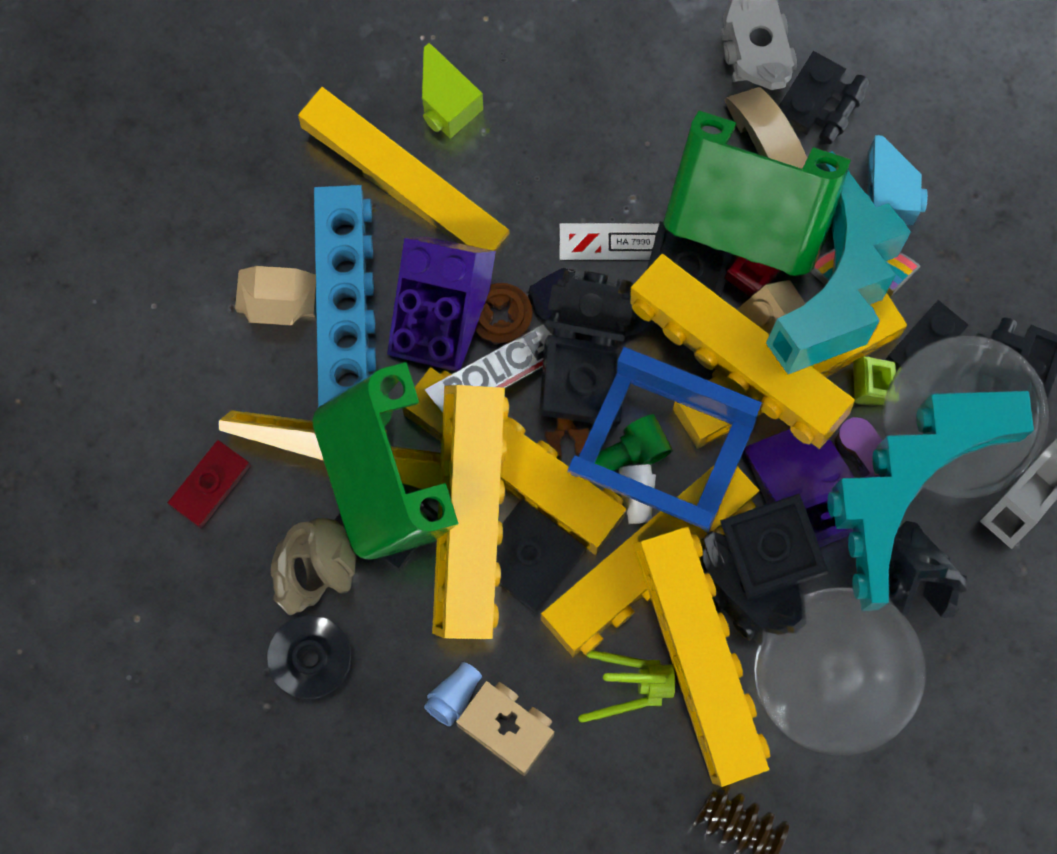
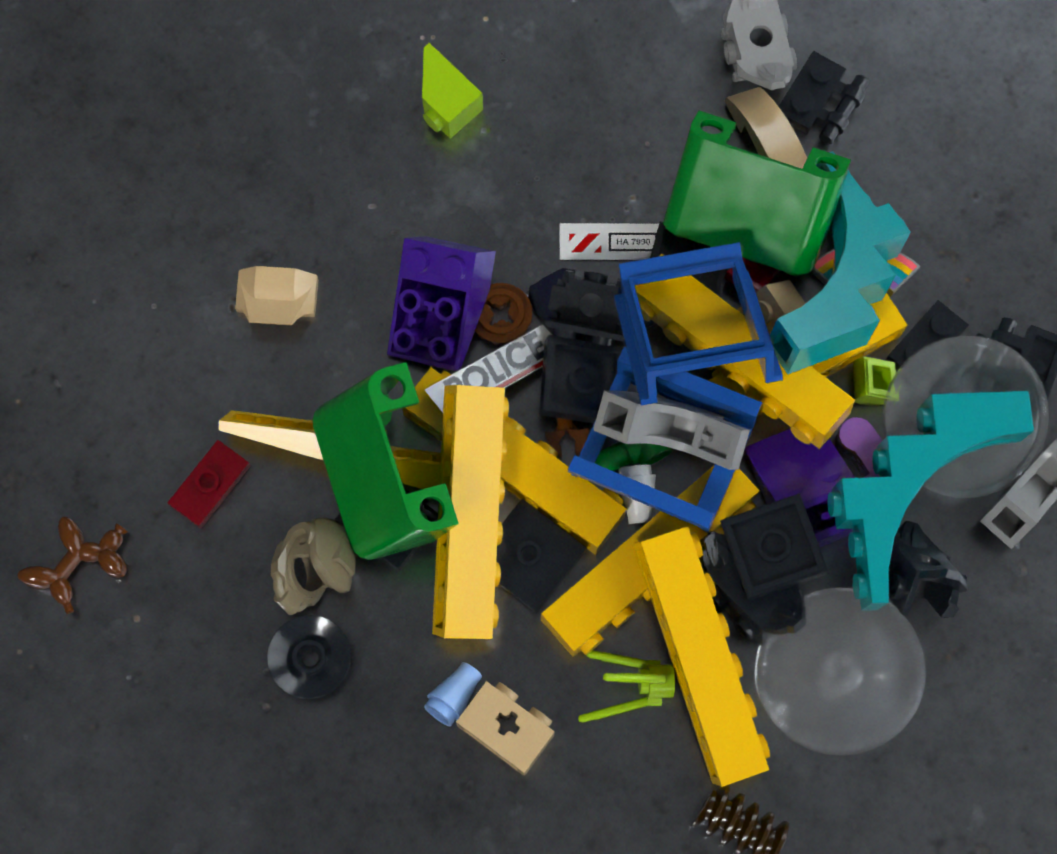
yellow slope [298,87,510,251] -> none
dark azure brick [314,185,376,408] -> none
medium azure slope [867,135,928,225] -> none
none -> reddish brown piece [17,516,128,614]
none -> light grey arch [593,391,750,470]
none -> blue piece [614,242,783,406]

